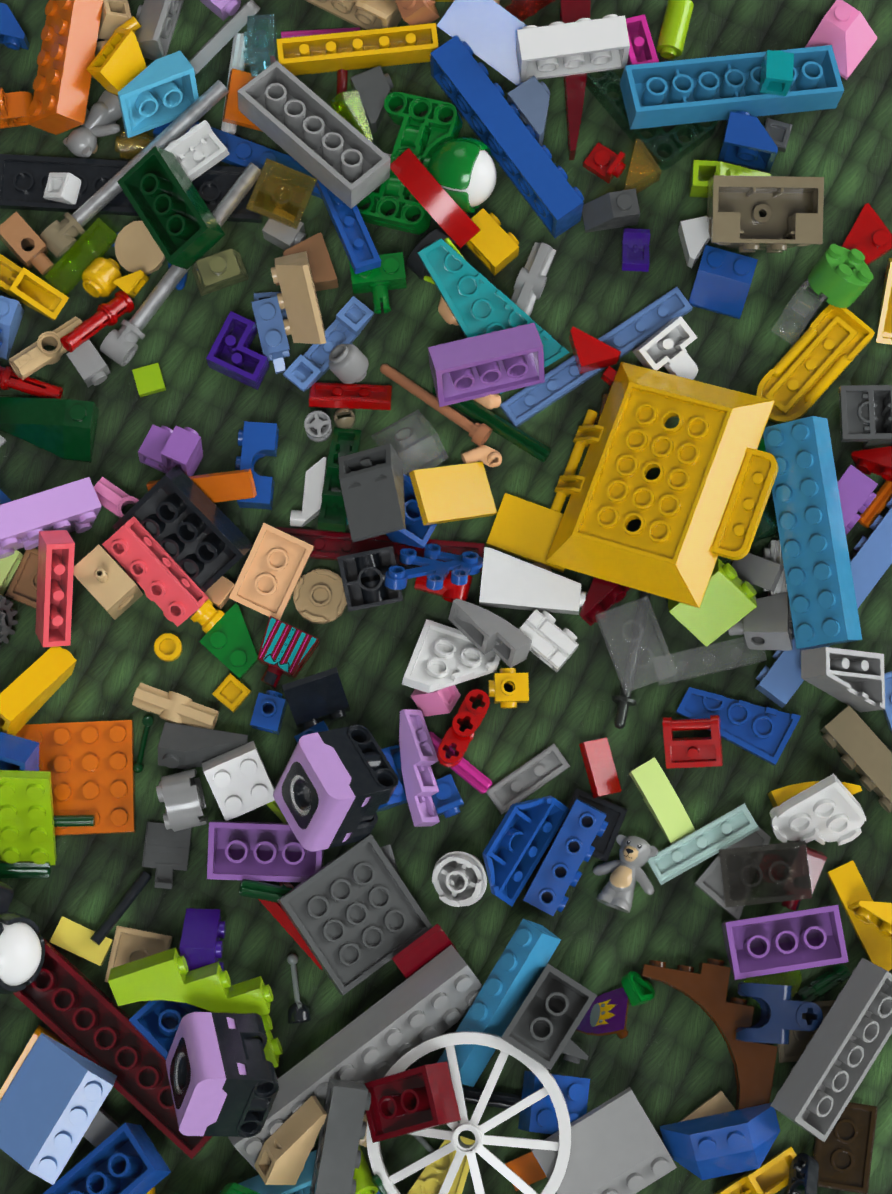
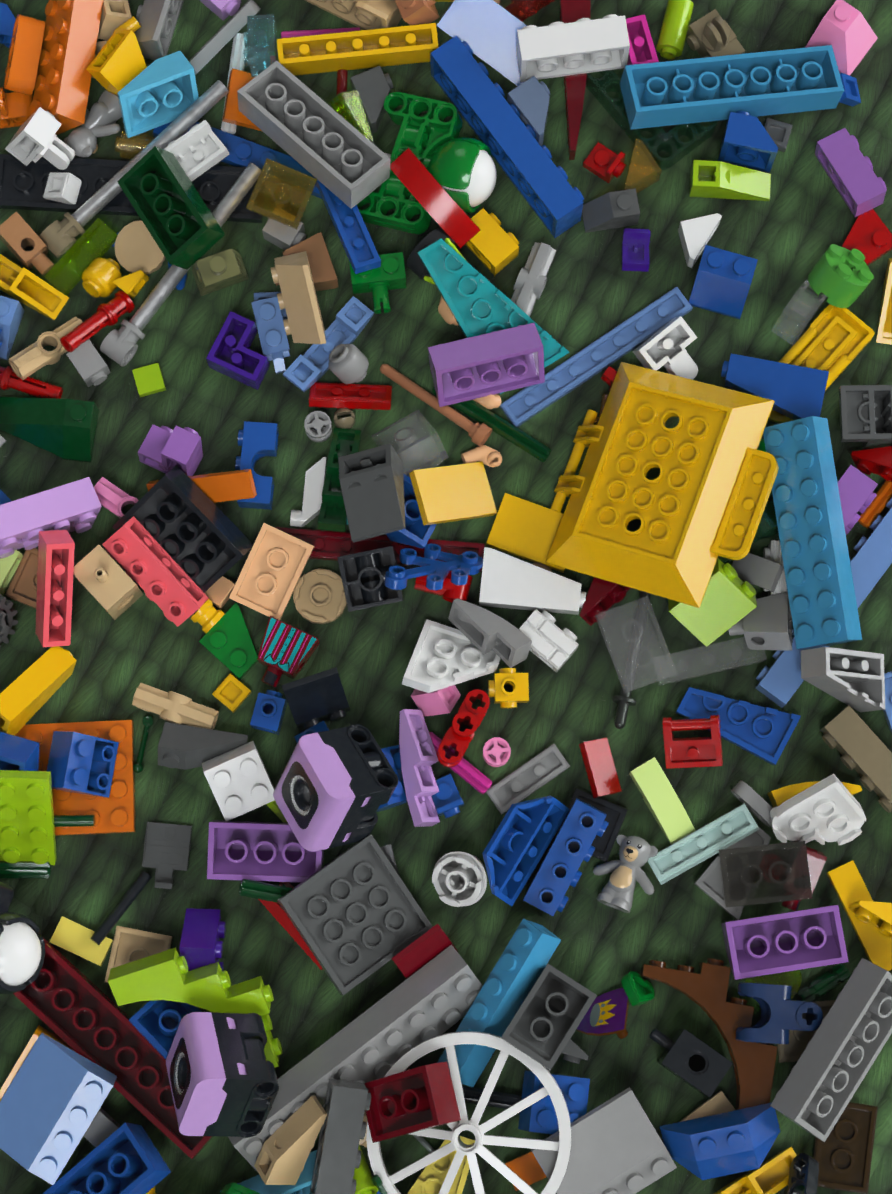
yellow tile [154,633,183,662] -> none
light grey brick [156,769,208,832] -> none
hinge [287,954,311,1024] -> none
red slope [569,326,621,374] -> none
dark tan brick [707,175,824,253] -> none
teal brick [760,50,794,96] -> none
none -> orange piece [4,14,45,96]
none -> white brick [5,107,75,170]
none -> blue slope [47,731,119,798]
none -> bright pink wheel [483,737,511,767]
none -> black piece [649,1028,733,1097]
none -> dark tan brick [686,9,745,58]
none -> blue slope [721,353,829,420]
none -> light grey beam [731,780,772,827]
none -> medium lavender brick [815,128,887,217]
none -> blue plate [839,73,861,107]

